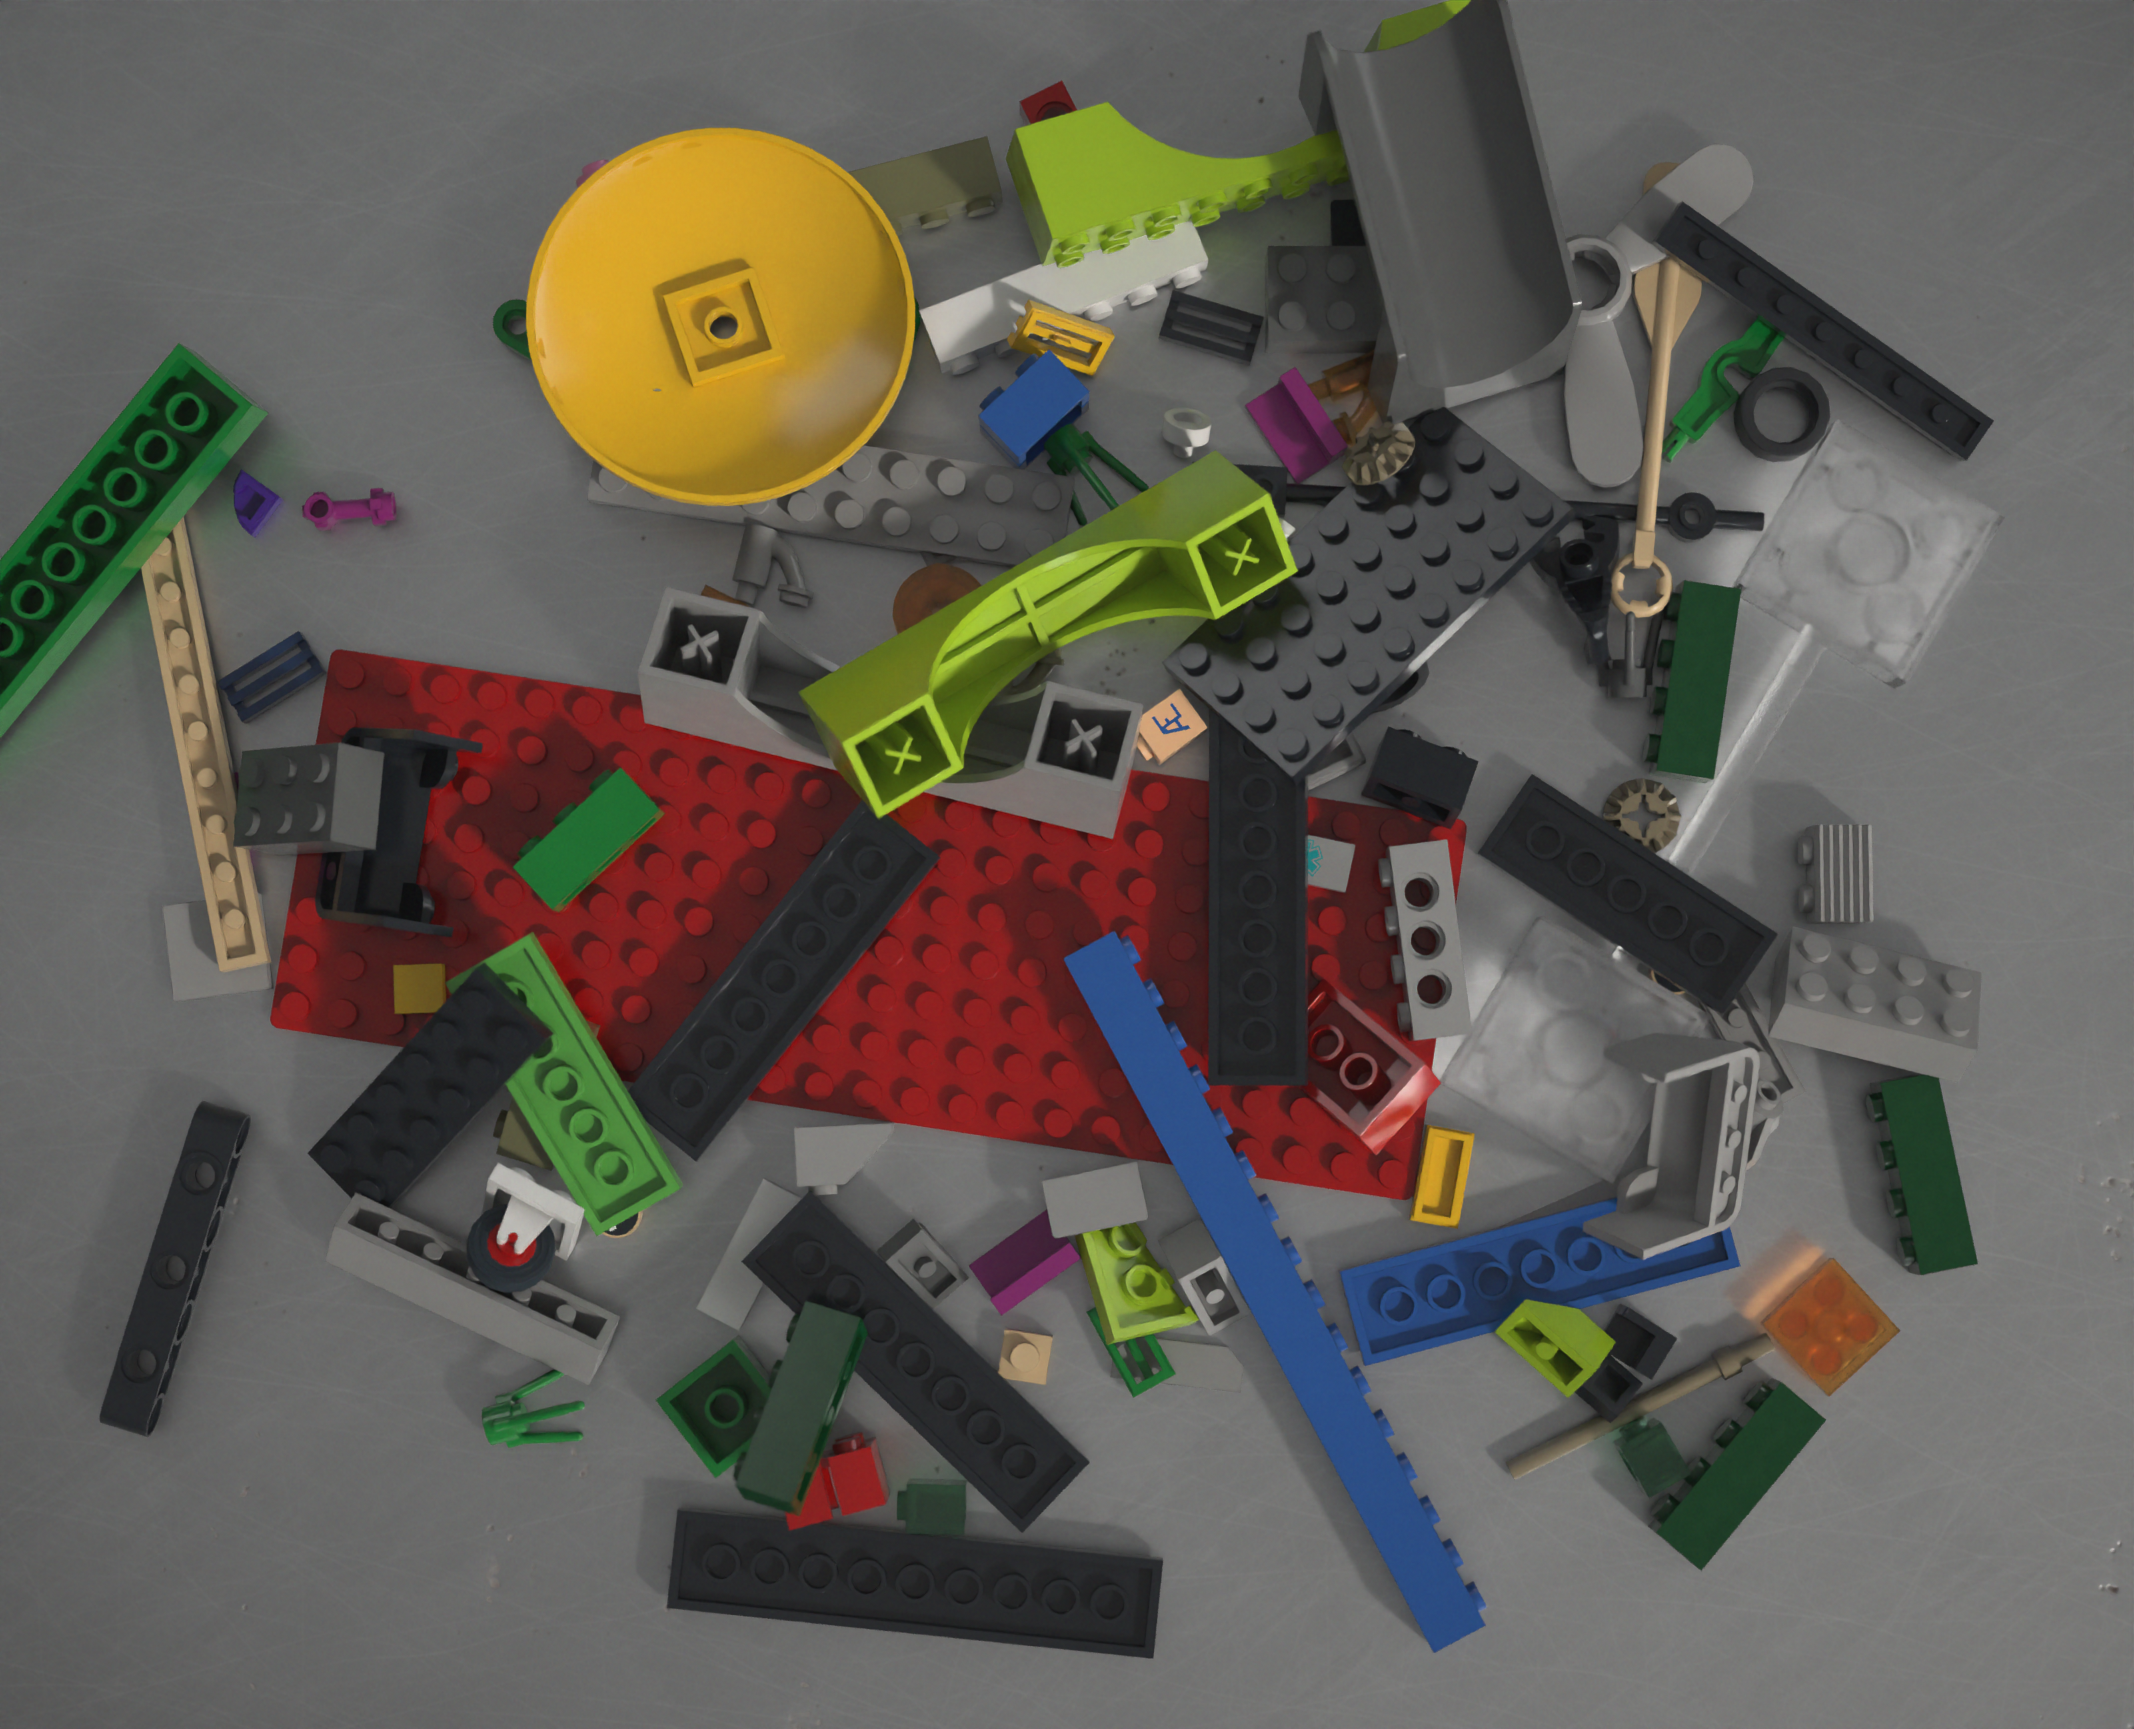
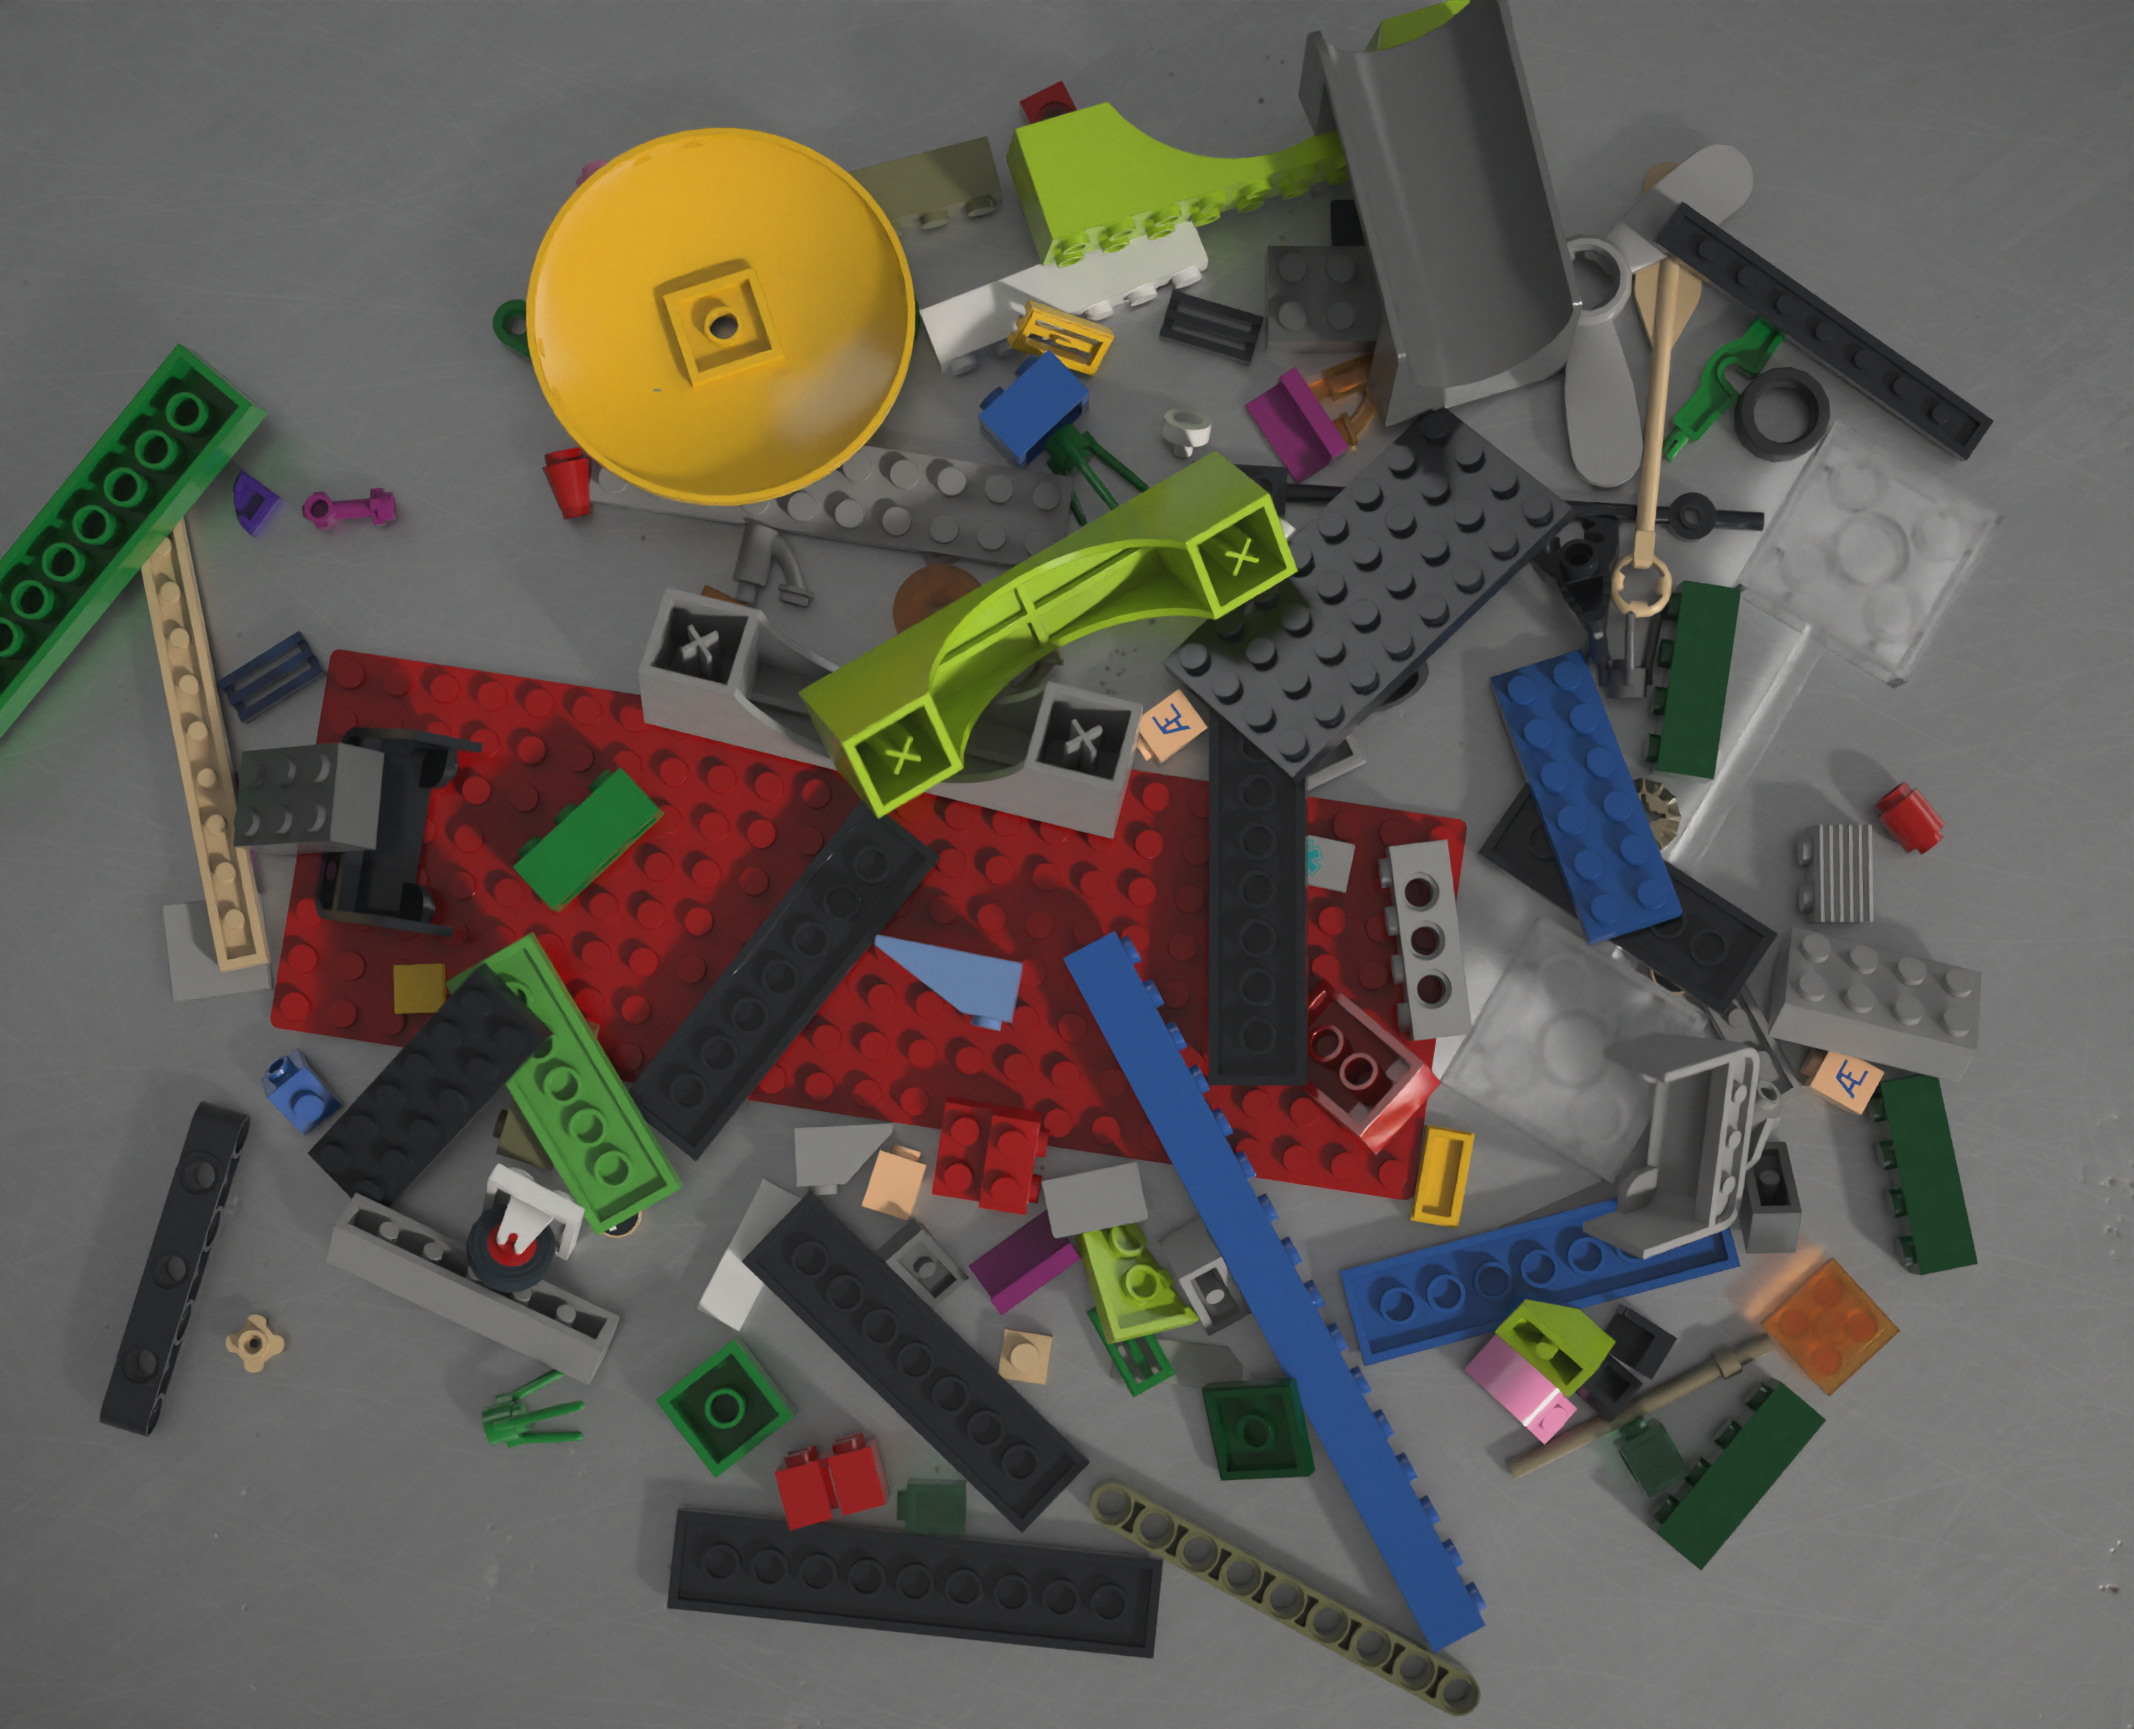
dark green brick [733,1301,868,1516] -> none
dark tan gear [1341,421,1415,485] -> none
black brick [1361,726,1479,829] -> none
none -> tan plate [225,1314,285,1373]
none -> blue bracket [261,1049,342,1136]
none -> red cone [542,447,592,520]
none -> light nougat brick [861,1143,928,1221]
none -> medium blue slope [875,935,1023,1031]
none -> red plate [932,1097,1050,1215]
none -> olive beam [1090,1478,1481,1717]
none -> dark green tile [1201,1377,1316,1481]
none -> bright pink brick [1464,1334,1577,1445]
none -> blue plate [1489,649,1683,946]
none -> dark grey slope [1739,1142,1802,1254]
none -> light nougat brick [1800,1048,1884,1115]
none -> red brick [1874,781,1946,855]

